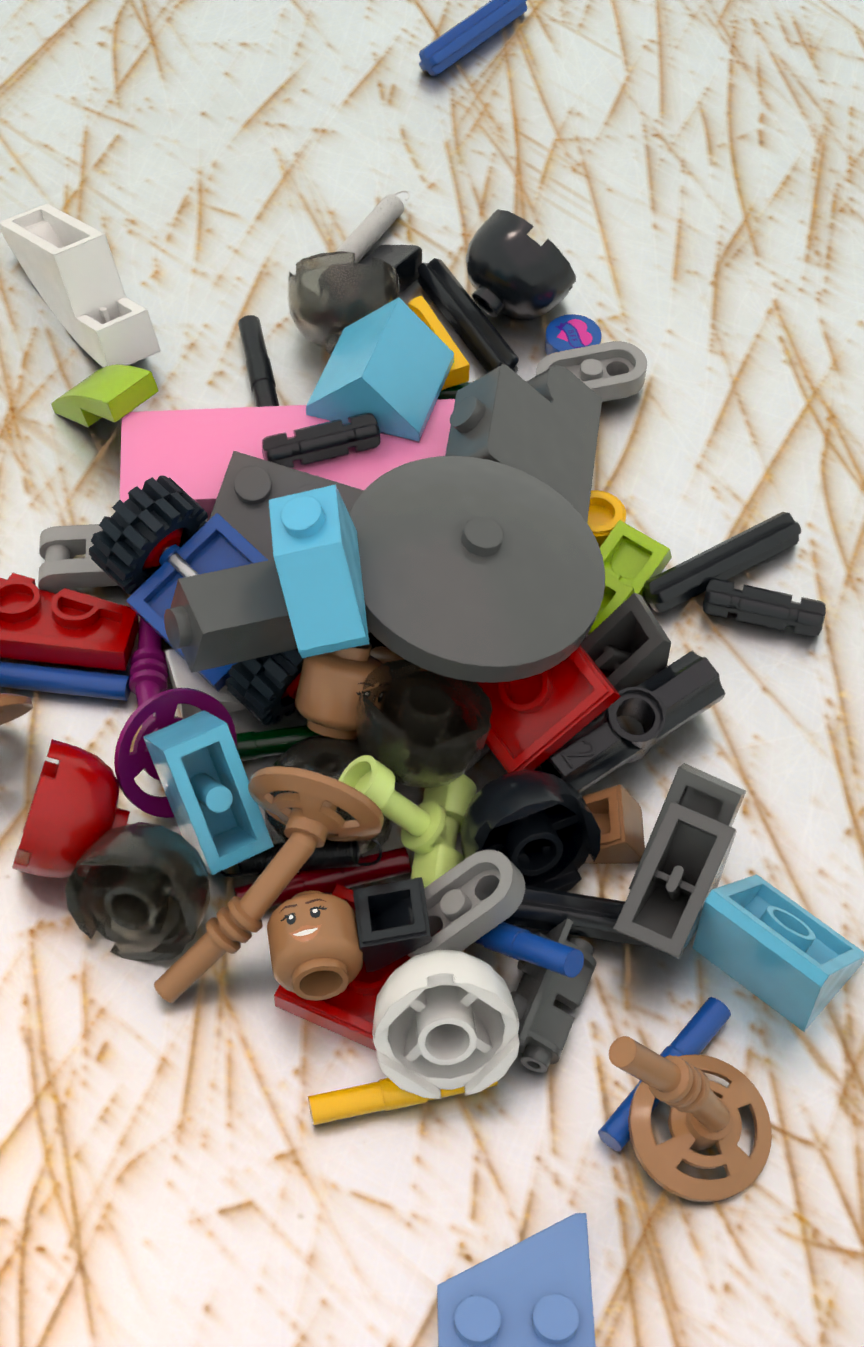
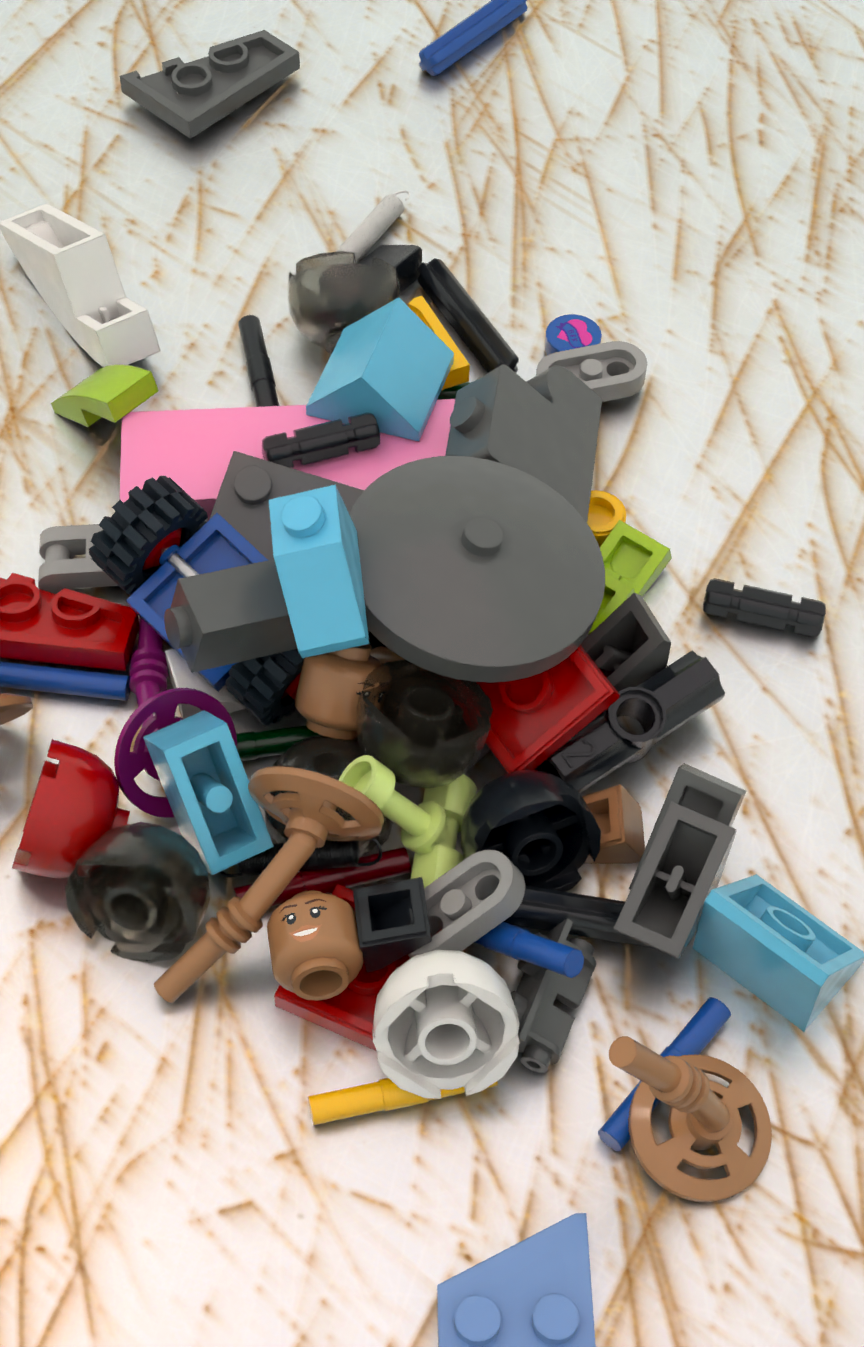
black cylinder [465,209,576,320] -> none
black axle [643,512,801,613] -> none
none -> dark grey wing [120,30,300,139]

